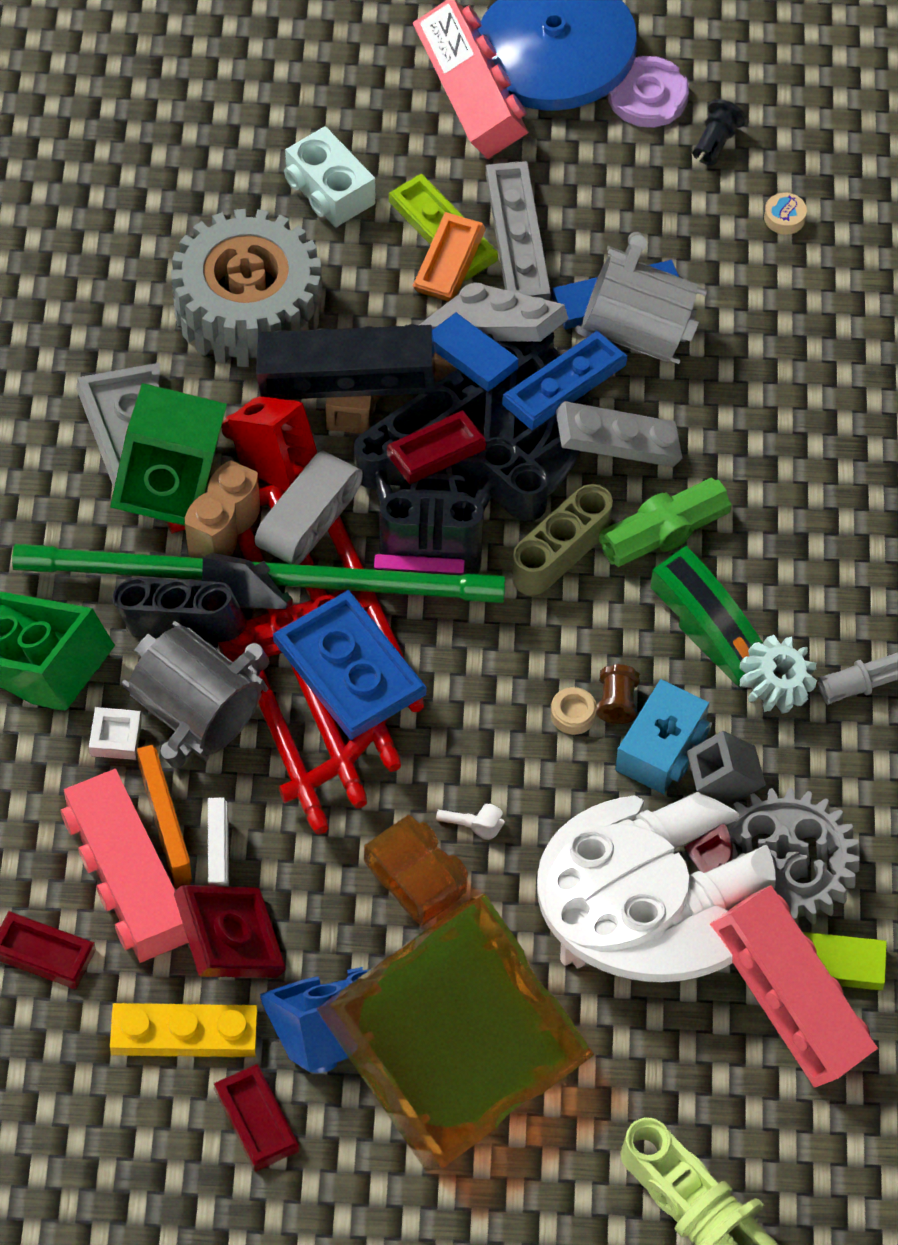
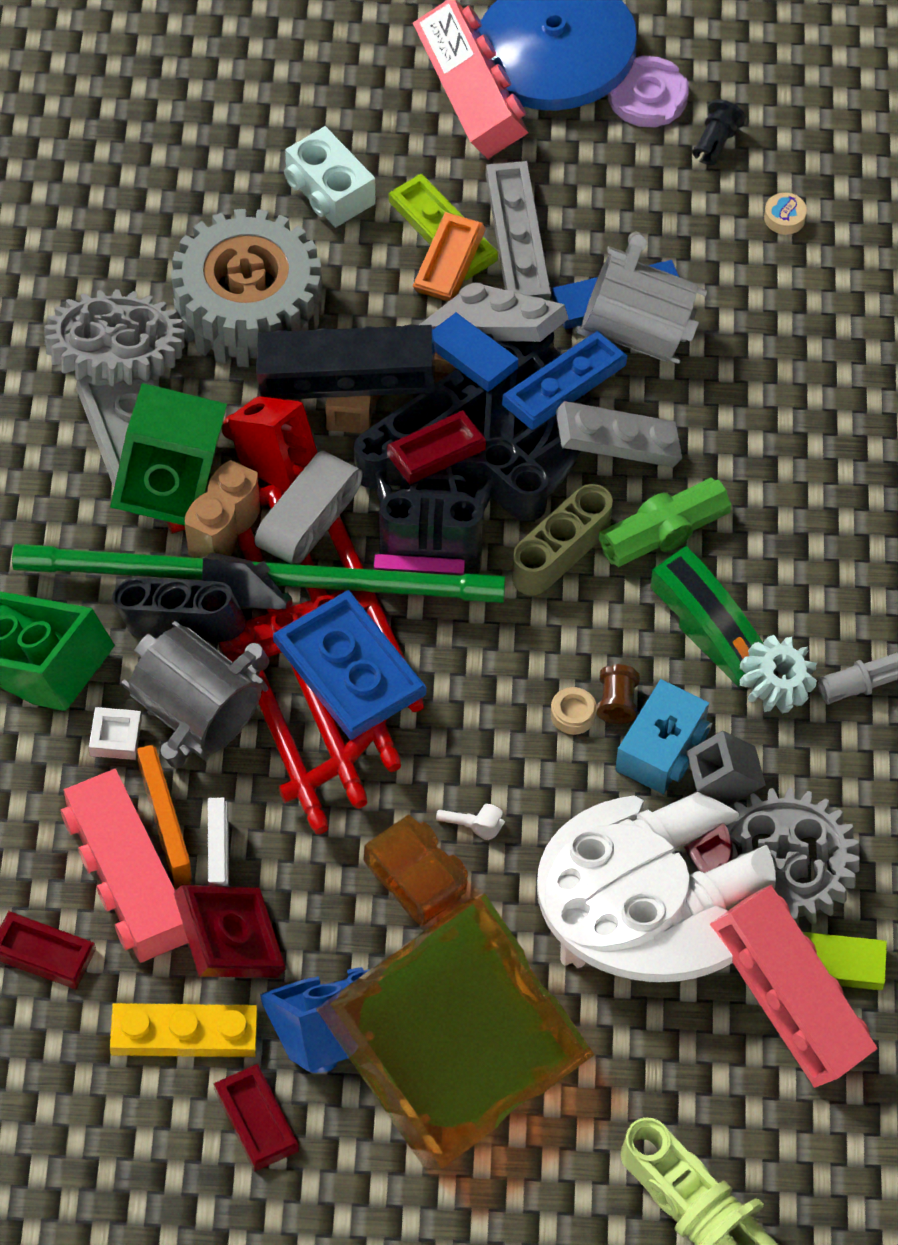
none -> light grey gear [44,290,184,386]

